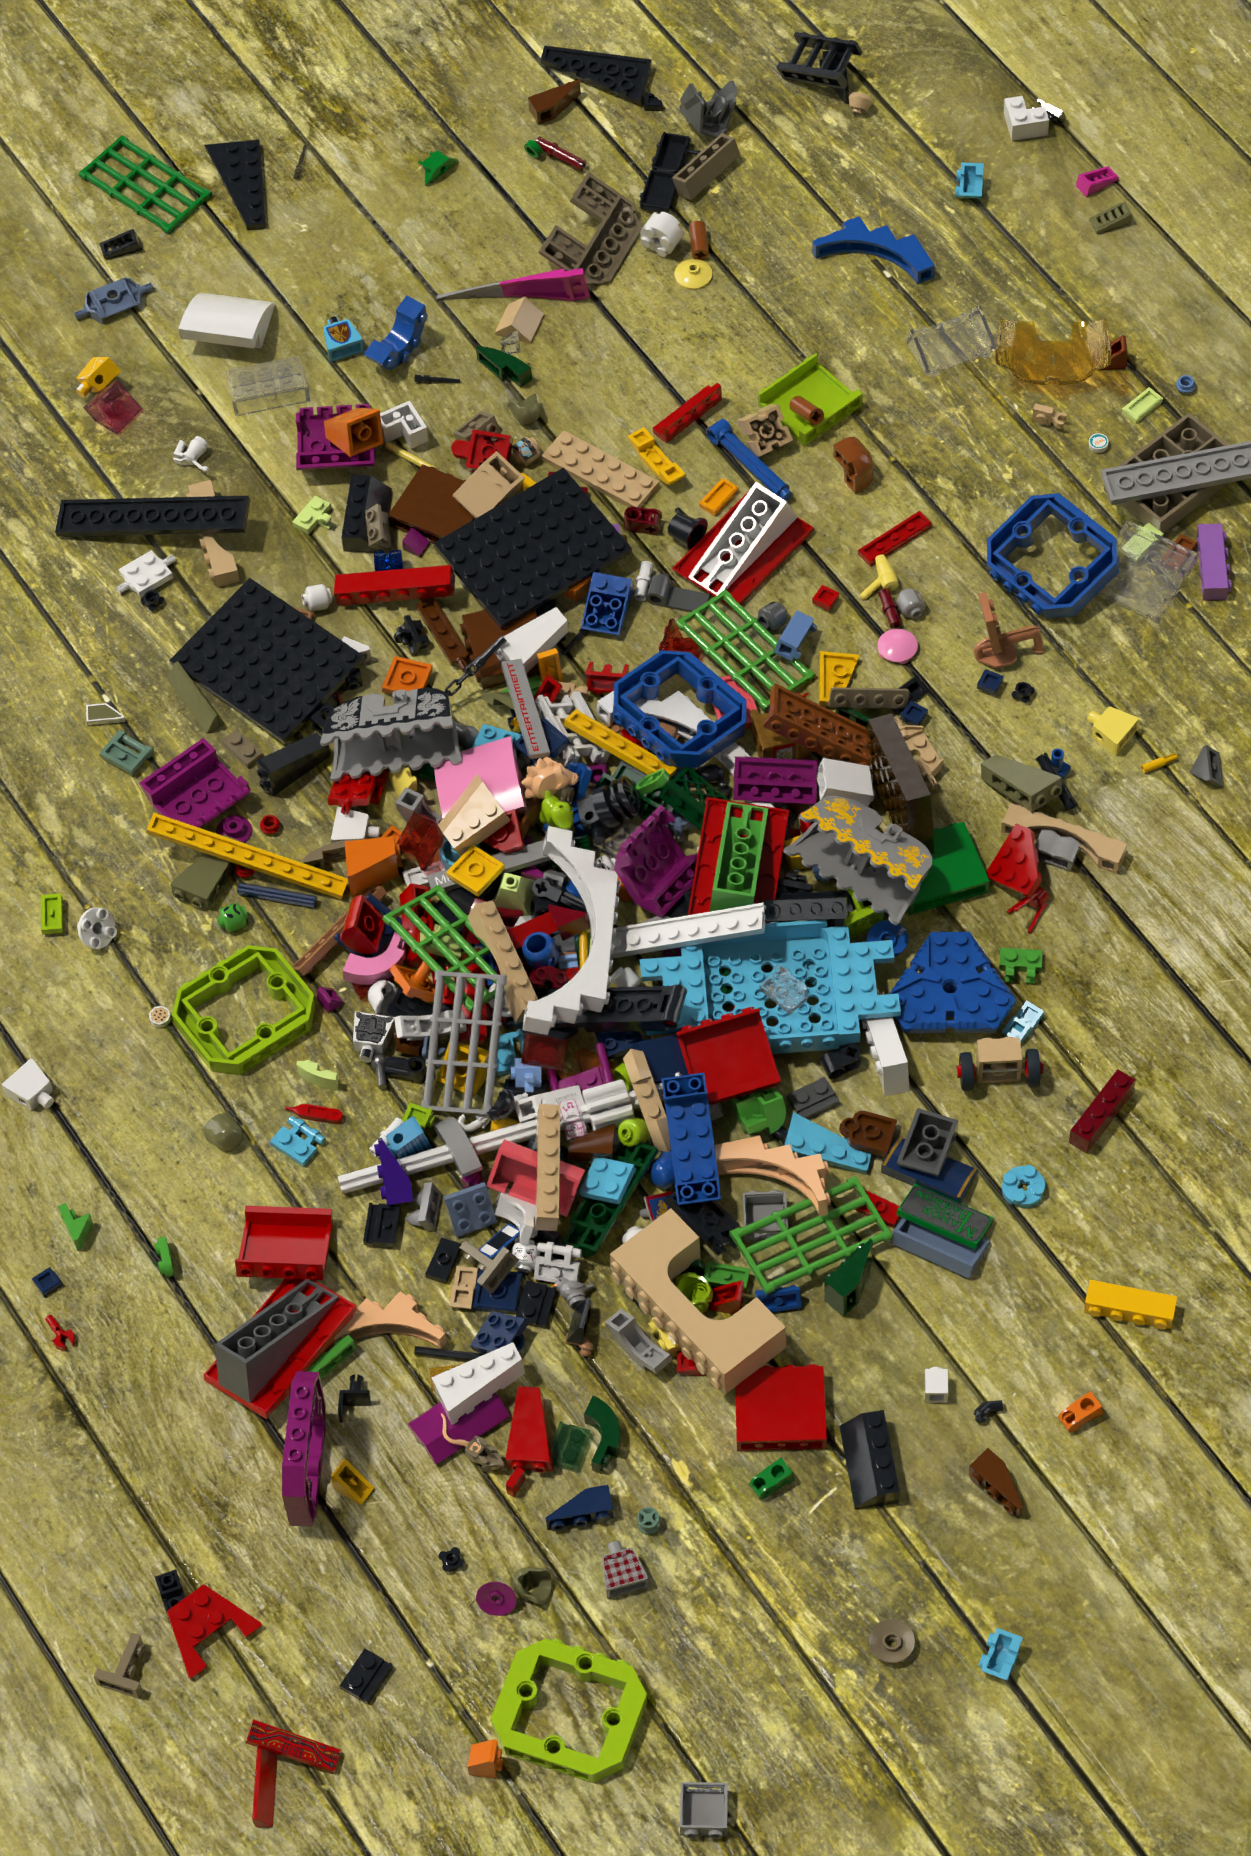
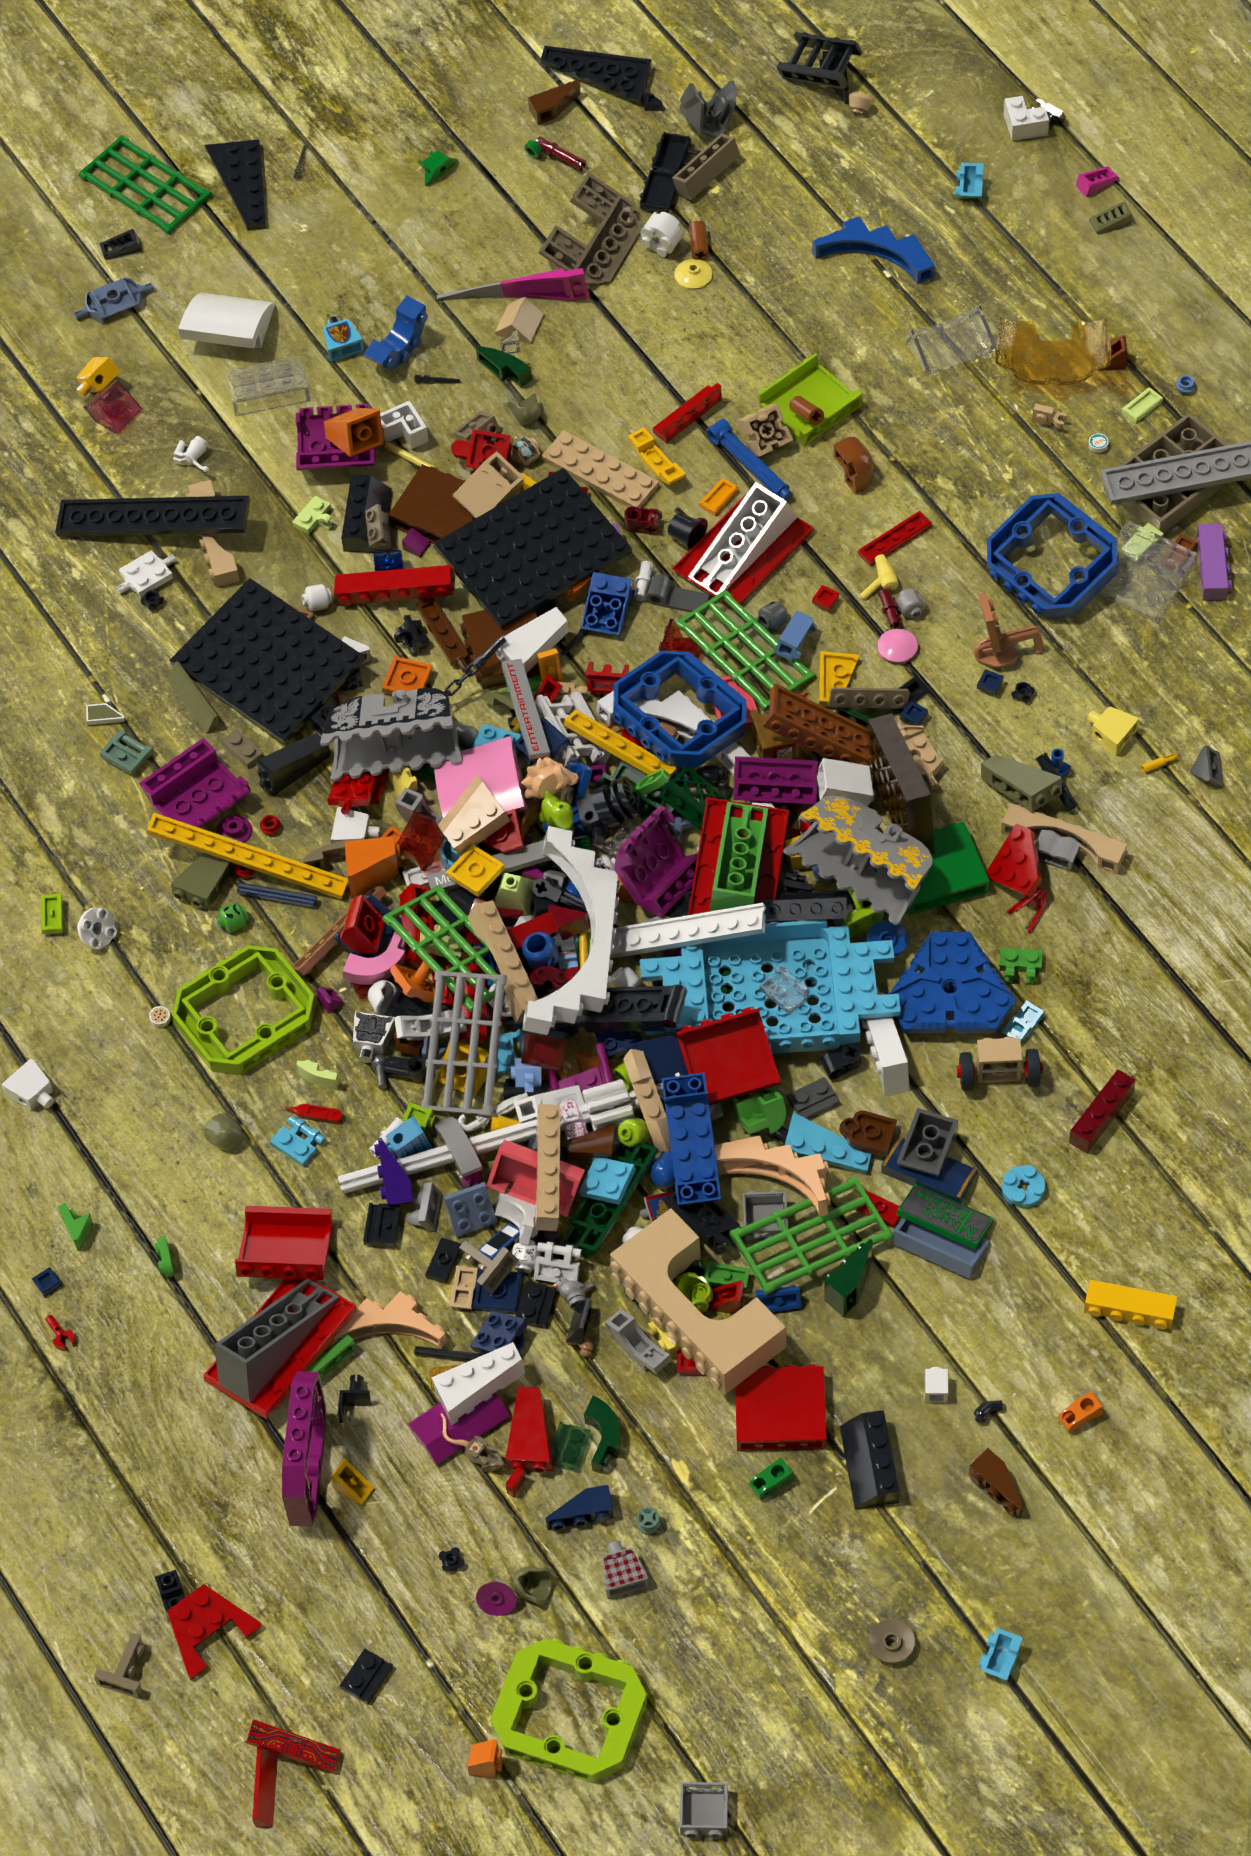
black hair [486,1089,515,1121] -> none

